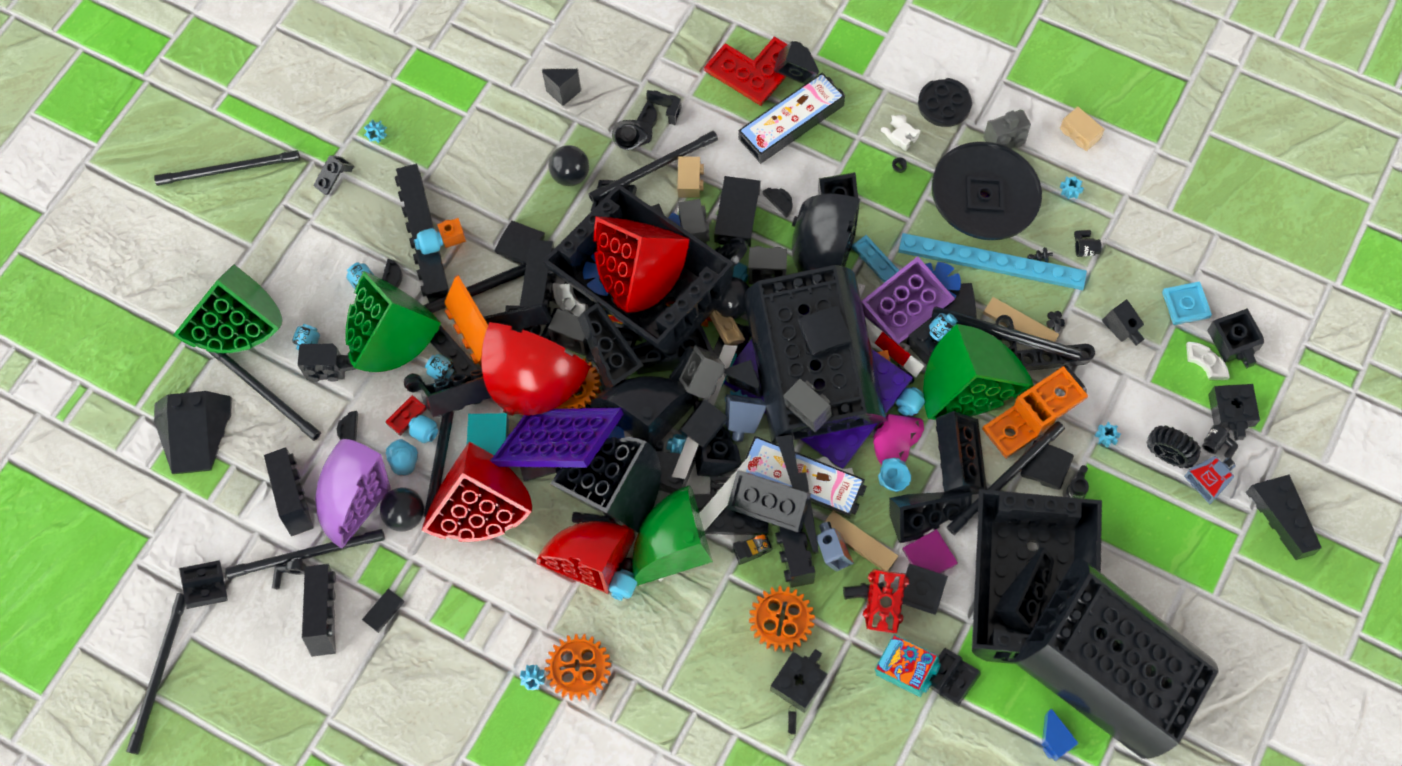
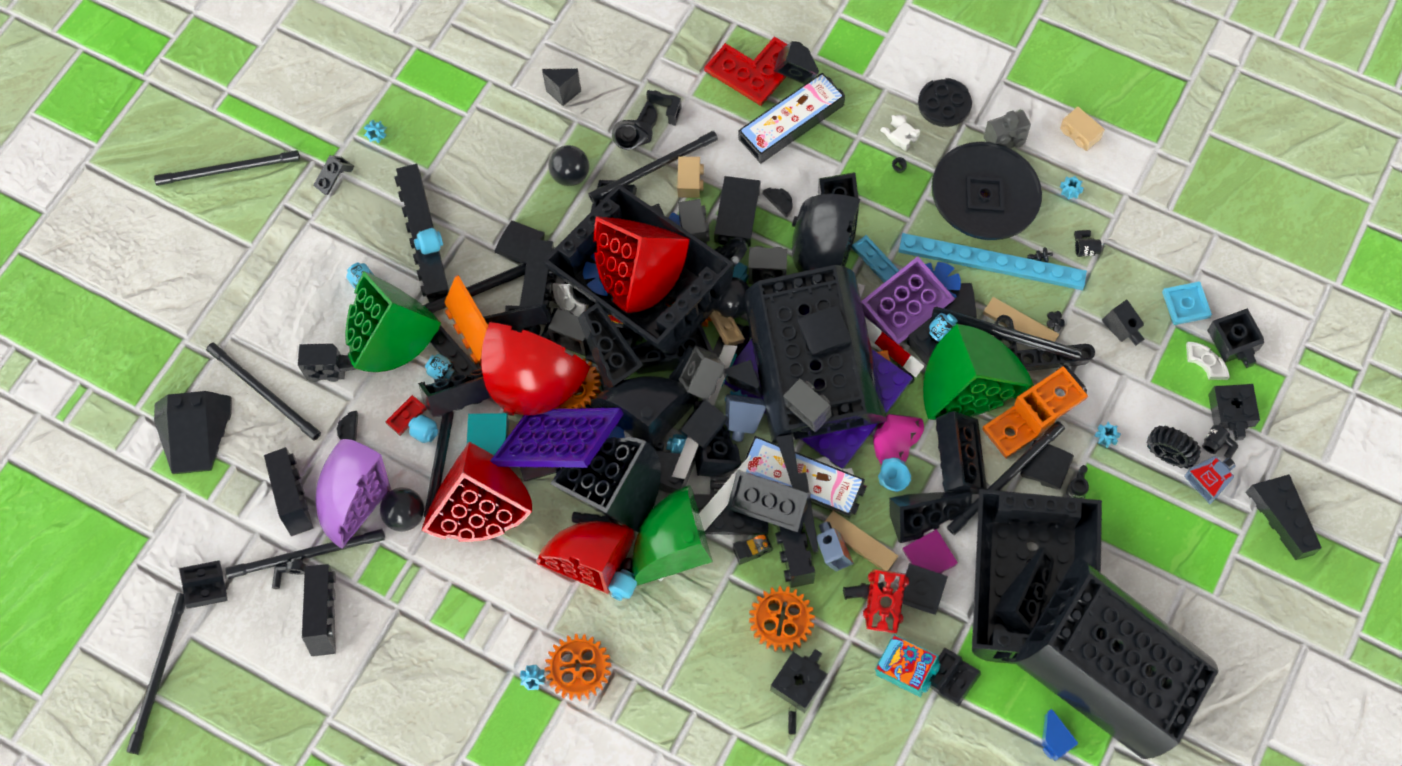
green brick [173,264,282,353] -> none
medium azure head [292,324,320,350] -> none
black tile [362,588,405,633] -> none
black tile [382,259,402,288] -> none
medium azure hair [386,439,418,475] -> none
black plate [403,373,423,393] -> none
orange brick [437,218,466,248] -> none
medium azure head [896,387,925,416] -> none

